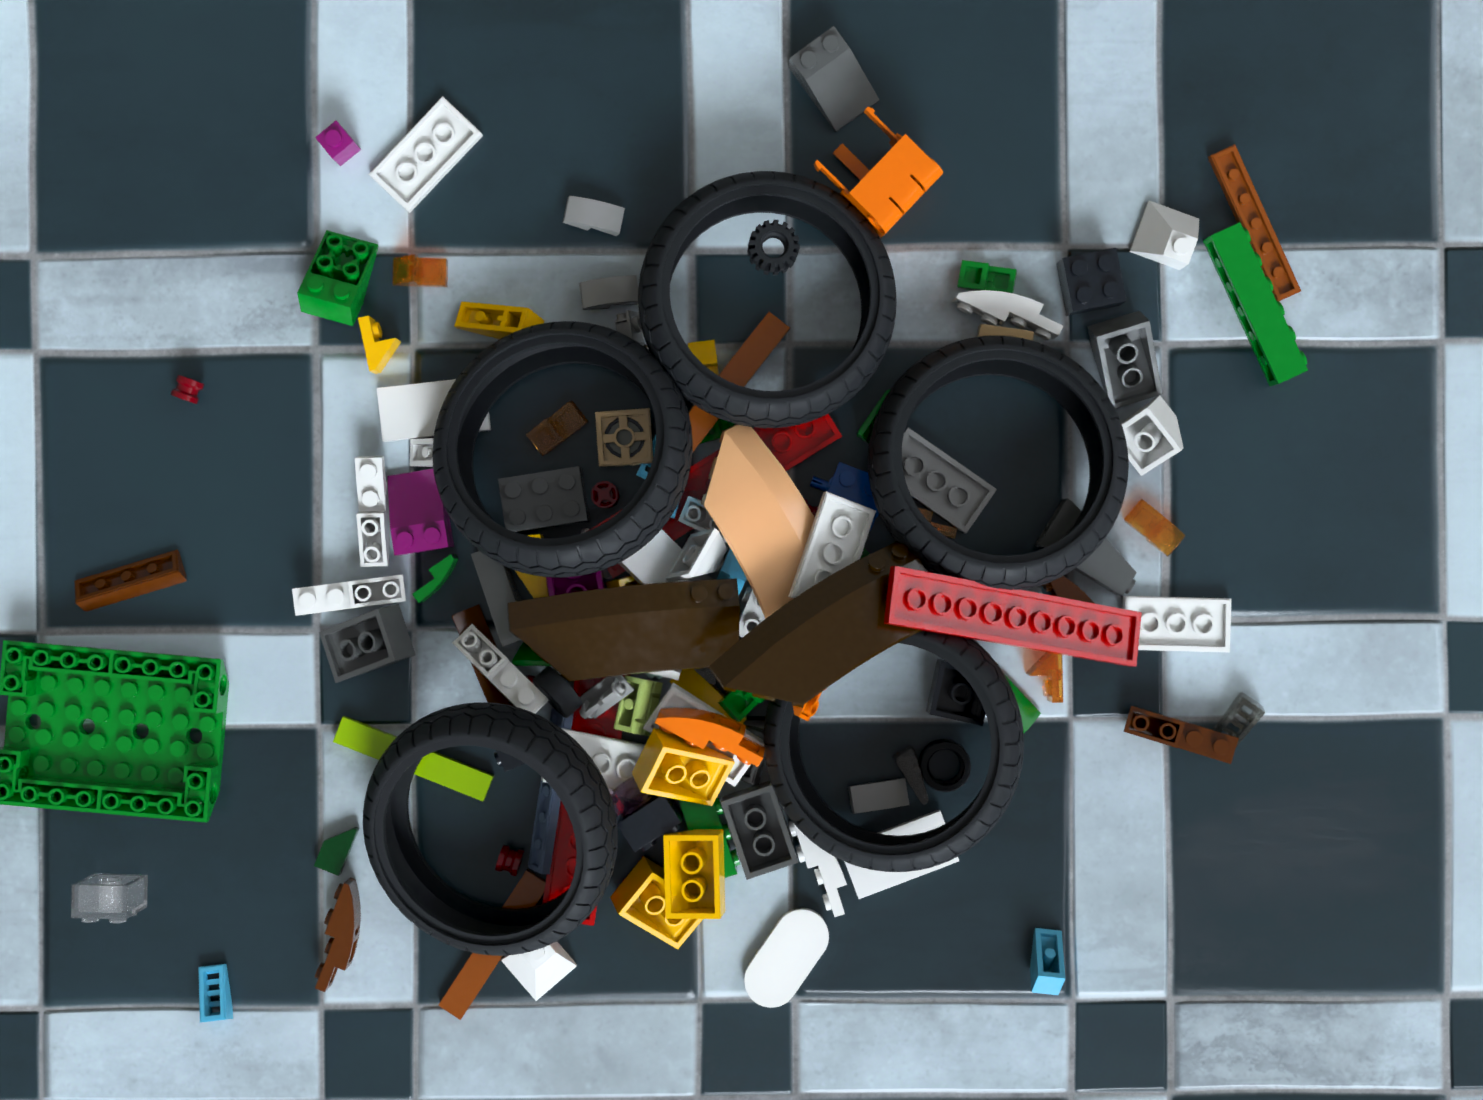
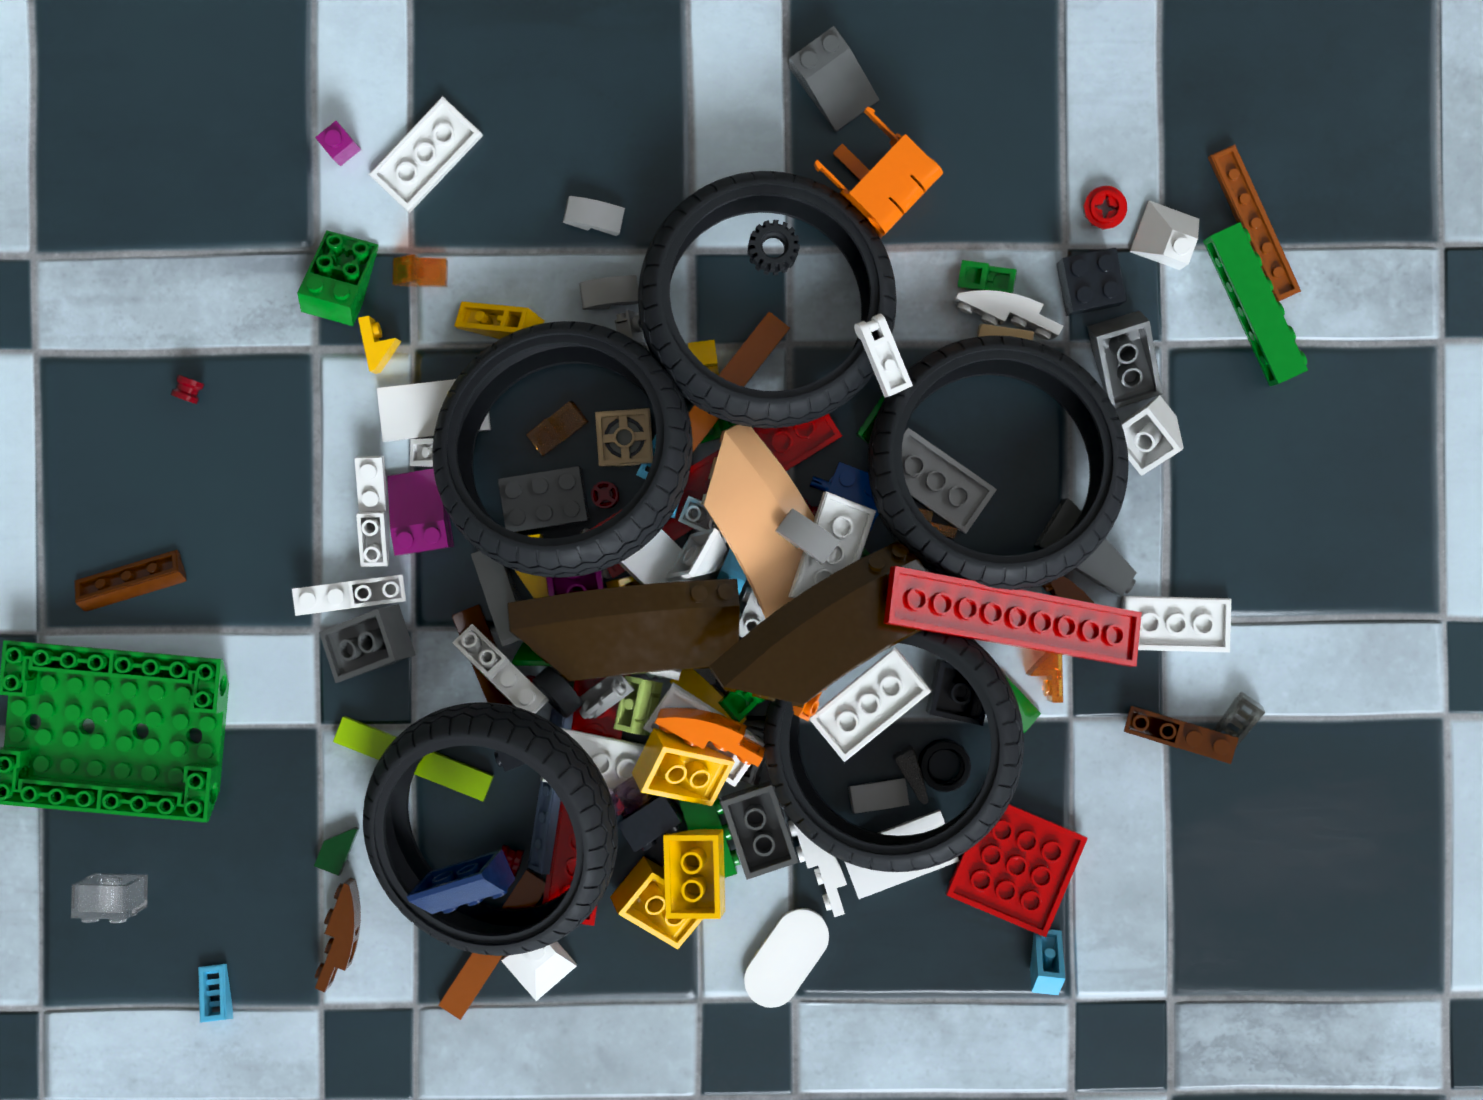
green slope [412,554,459,603] -> none
clear orange slope [1124,499,1185,557] -> none
none -> dark blue slope [406,849,515,914]
none -> light grey slope [775,508,840,564]
none -> white tile [809,646,932,762]
none -> white plate [854,314,913,397]
none -> red plate [945,804,1088,937]
none -> red gear [1083,186,1127,230]

